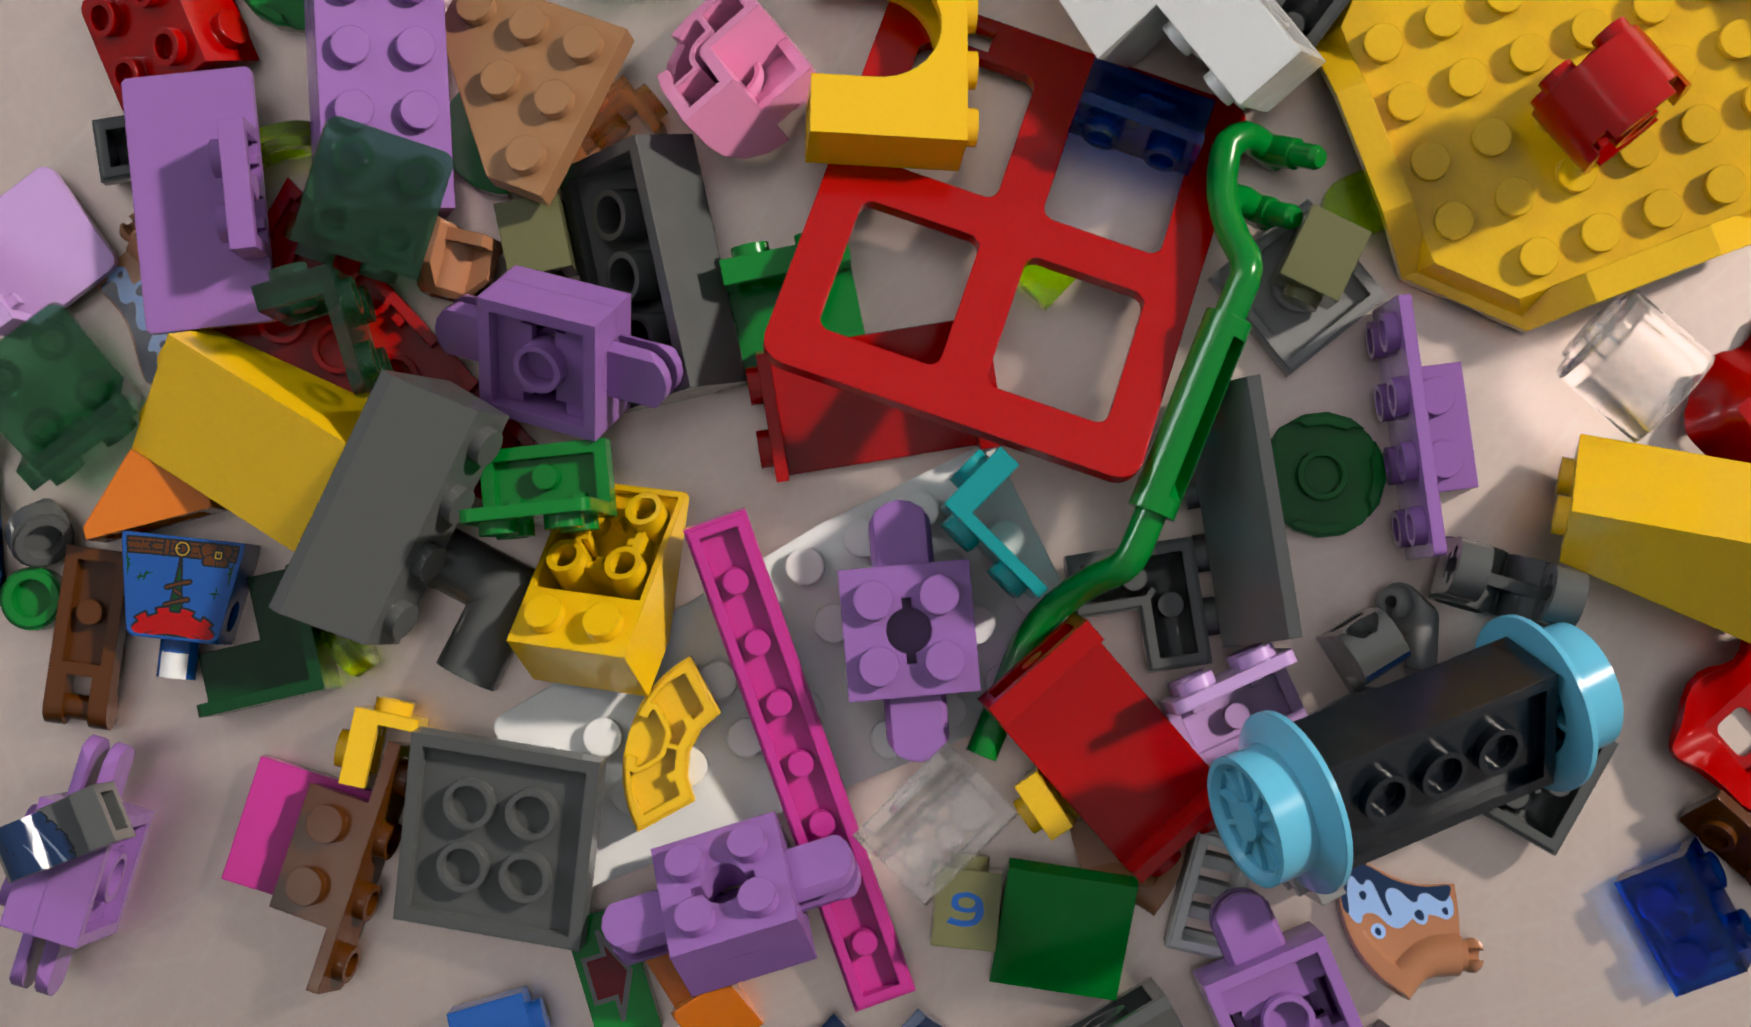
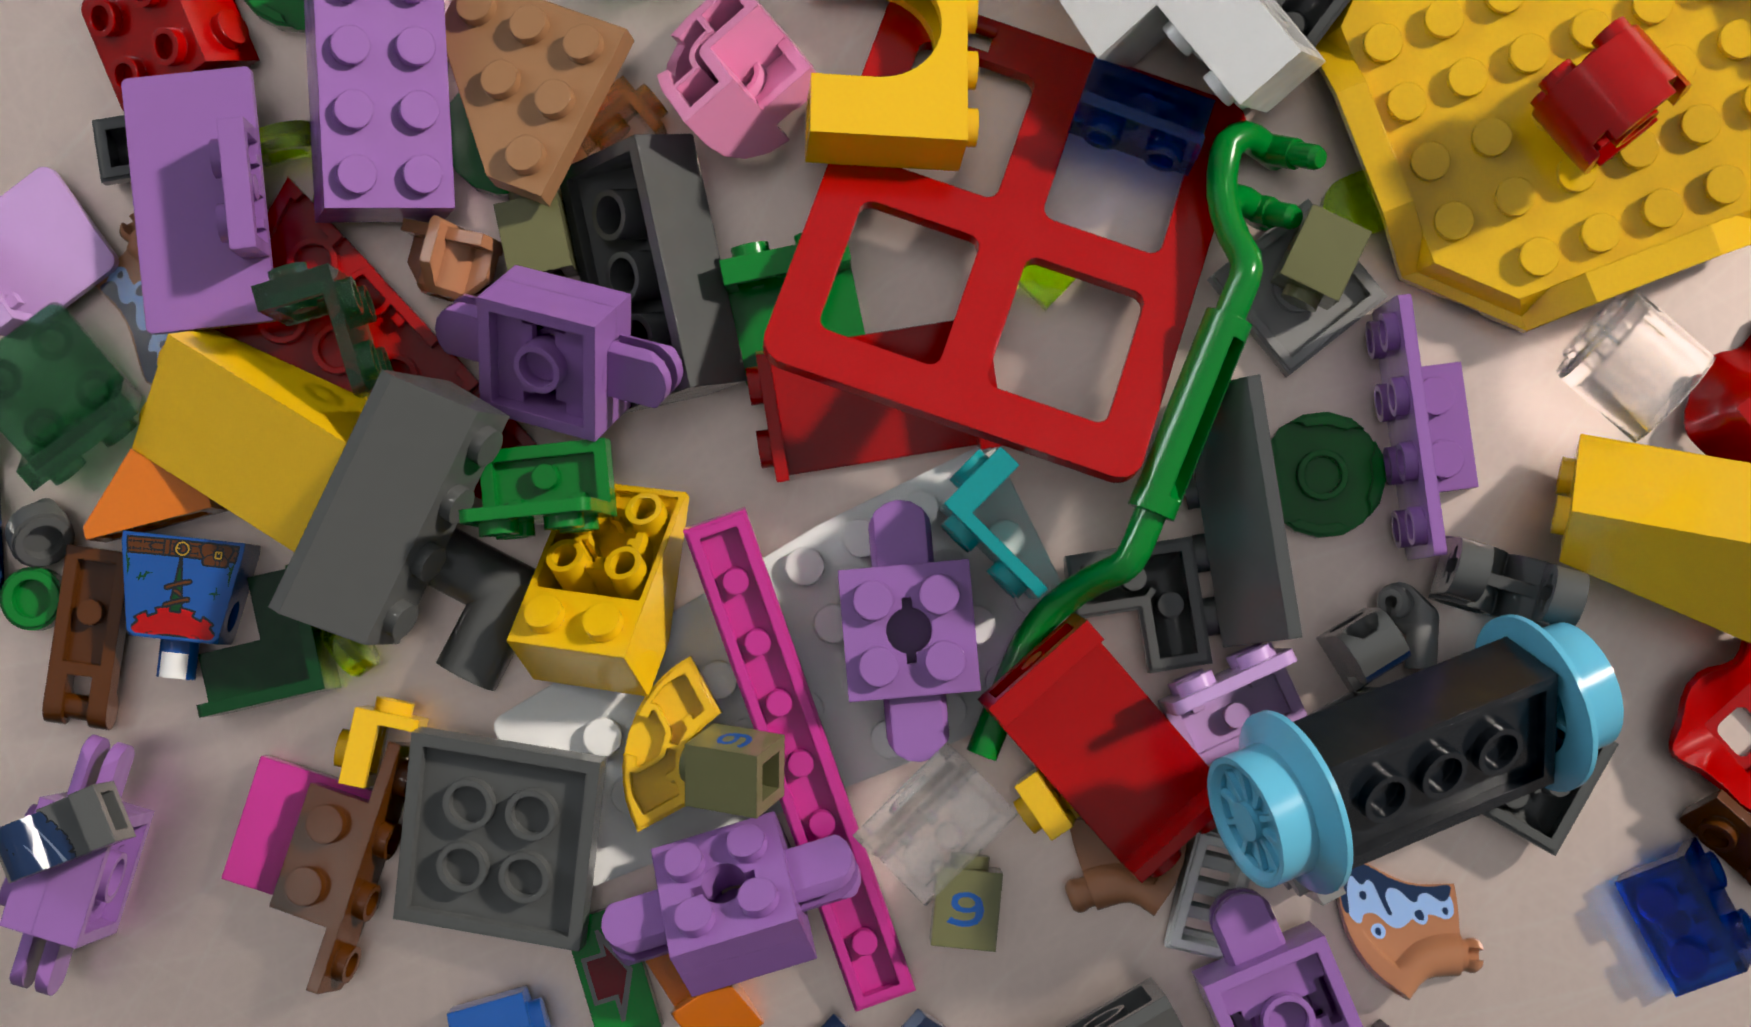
clear green bracket [283,116,453,285] -> none
green tile [989,857,1138,1001] -> none
none -> olive brick [679,723,785,819]

